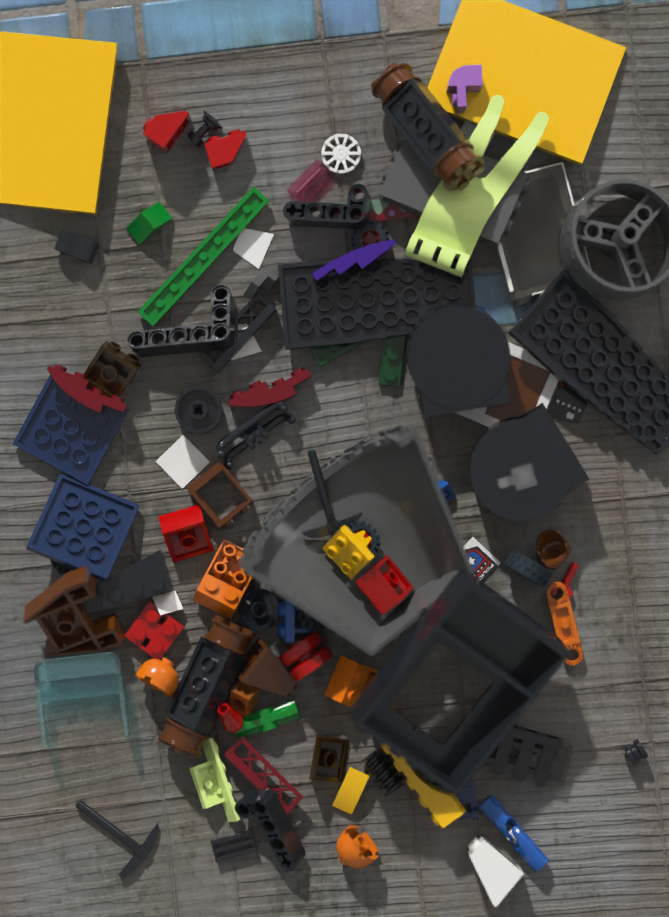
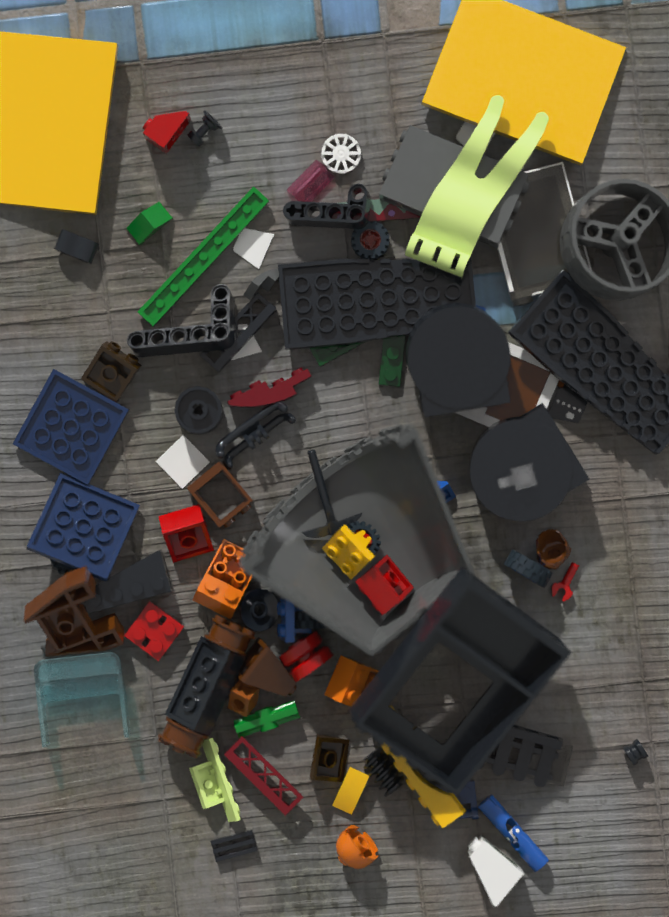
dark red slope [47,364,128,413] -> none
black piece [76,800,158,876] -> none
orange cylinder [135,657,179,698] -> none
white sticker [152,591,183,615] -> none
red slope [204,129,247,171] -> none
red cone [217,703,243,733] -> none
black beam [235,788,306,871] -> none
dark purple slope [312,240,397,282] -> none
brick [371,63,485,191] -> none
medium lavender brick [446,65,483,113] -> none
sticker [464,537,501,582] -> none
orange plate [546,582,583,666] -> none

